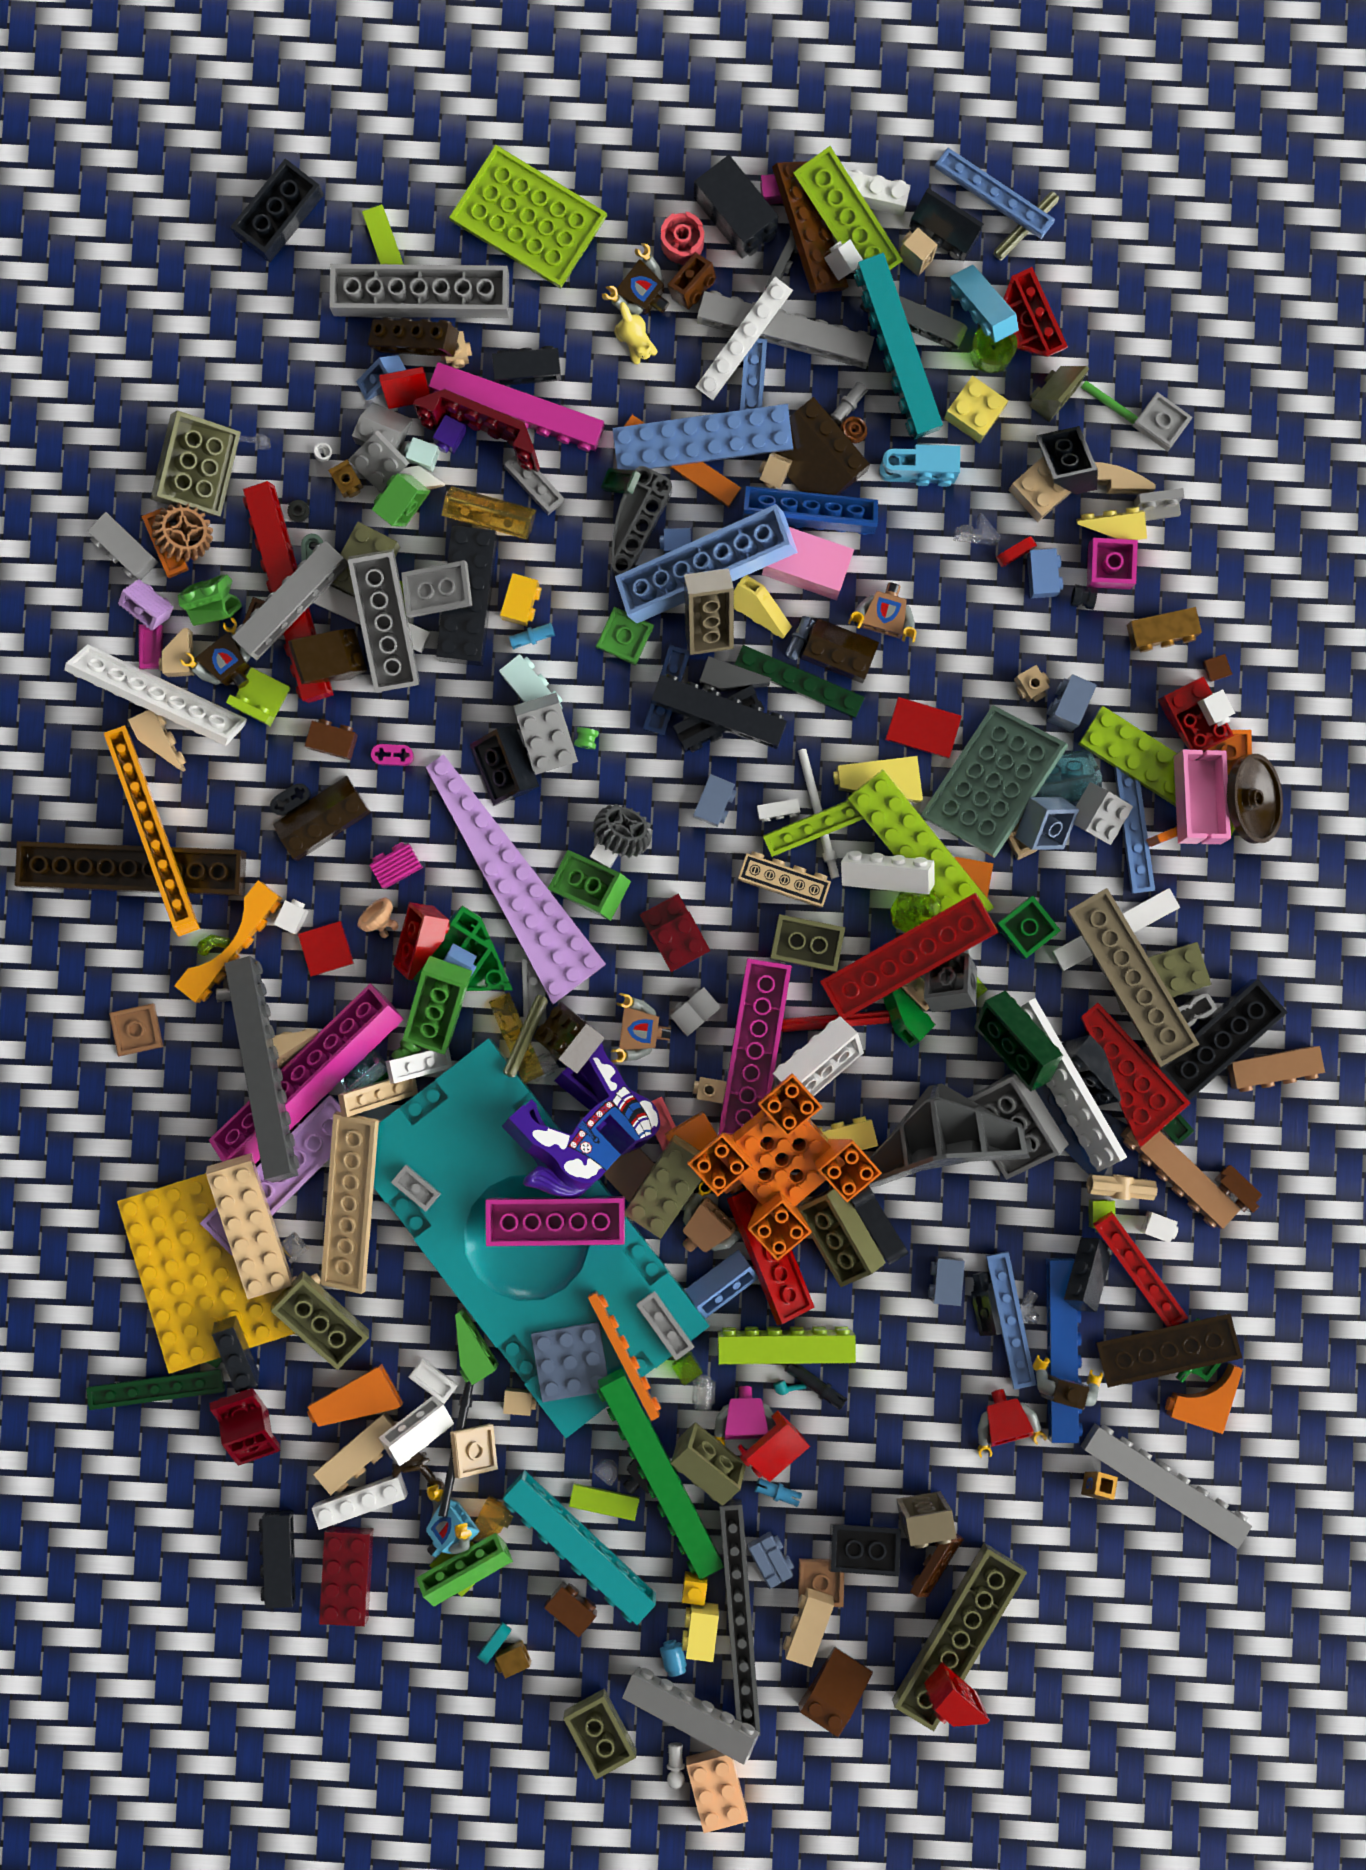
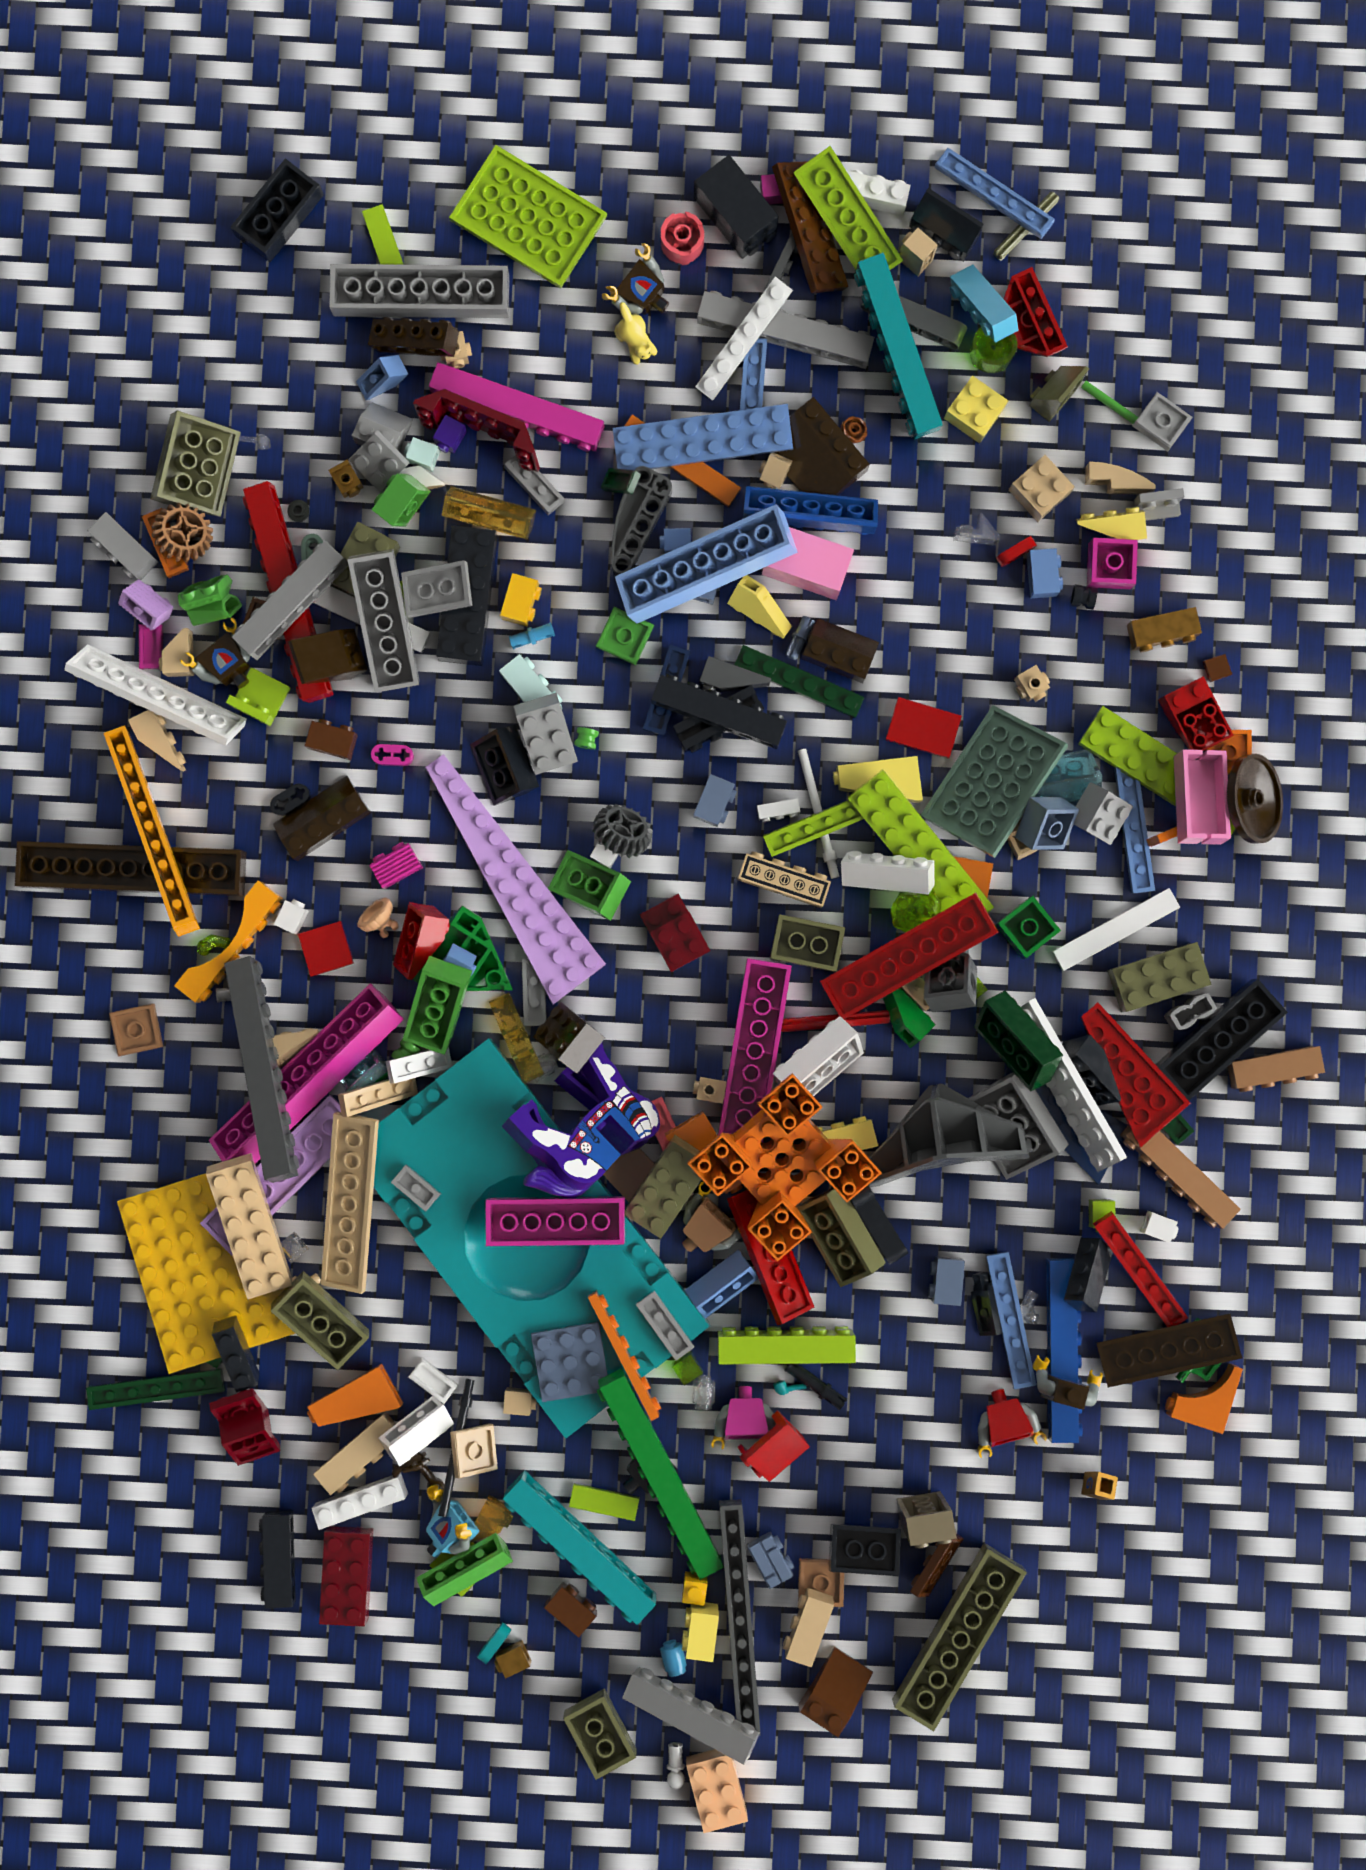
white hinge [314,443,332,462] -> none
red tile [379,367,430,409] -> none
bright green slope [455,1307,499,1385] -> none
black brick [492,346,561,386] -> none
olive axle [503,995,548,1078] -> none
clear brick [594,1459,618,1486] -> none
torso [611,993,671,1063] -> none
reddish brown brick [667,252,716,310] -> none
light grey brick [670,987,721,1036] -> none
olive brick [671,1422,746,1506] -> none
dark tan brick [684,568,734,655] -> none
dark azure pin [755,1478,802,1507] -> none
white brick [824,240,863,281] -> none
light grey pin [830,382,868,425] -> none
torso [848,582,917,642] -> none
medium azure brick [879,444,961,487] -> none
red slope [924,1662,990,1727] -> none
black slope [1036,426,1098,494] -> none
sand blue brick [1046,674,1097,732] -> none
dark tan plate [1067,888,1199,1067] -> none
light grey brick [1081,1423,1252,1549] -> none
tan piece [1086,1174,1158,1200] -> none
white brick [1197,689,1235,727] -> none
reddish brown bracket [1214,1165,1262,1213] -> none

